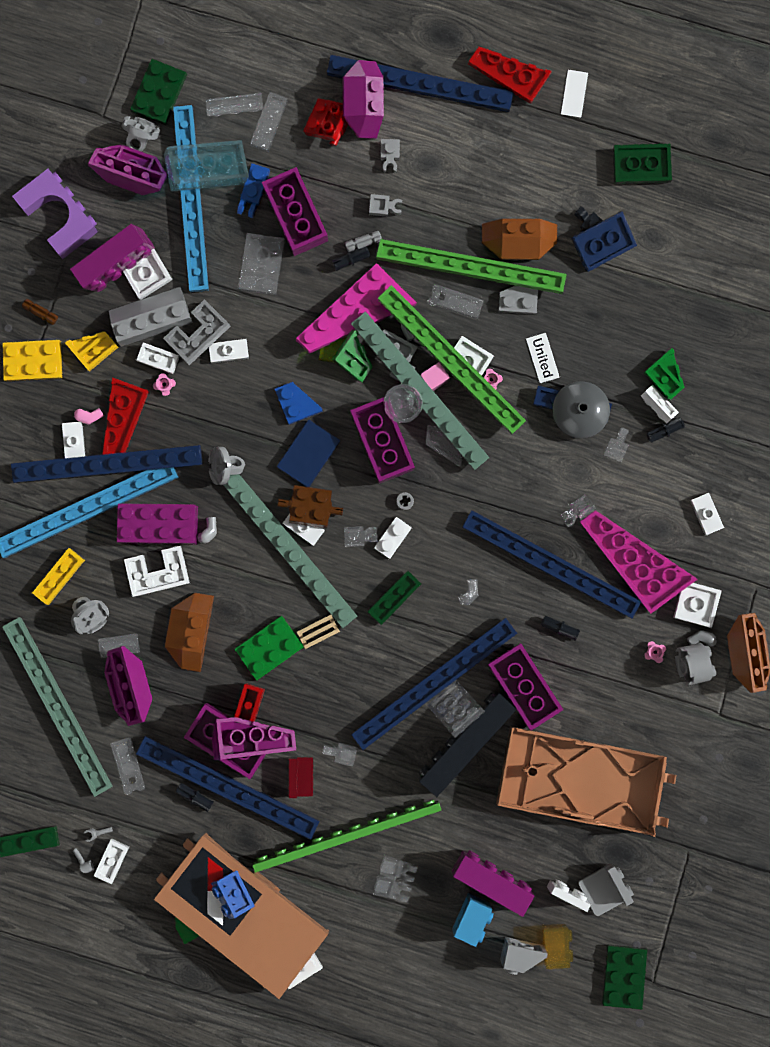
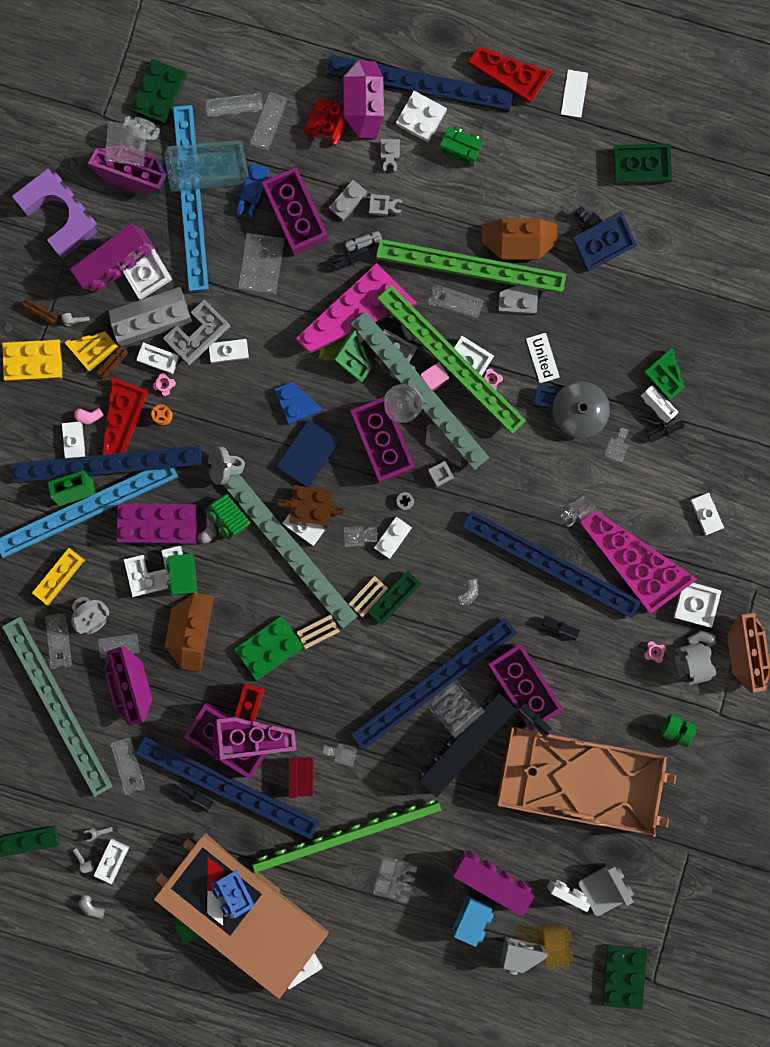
none -> clear plate [45,613,72,670]
none -> green brick [48,470,95,506]
none -> light grey hand [61,313,90,326]
none -> light grey arm [79,895,105,919]
none -> reddish brown axle [97,346,128,379]
none -> clear plate [105,121,147,166]
none -> orange wheel [151,404,173,426]
none -> green brick [166,554,198,595]
none -> green brick [205,494,250,541]
none -> light grey plate [329,180,367,221]
none -> tan tile [349,576,388,617]
none -> white plate [396,91,447,143]
none -> light grey plate [428,461,454,487]
none -> green brick [439,127,483,166]
none -> black axle [516,703,552,737]
none -> green wheel [661,713,697,748]

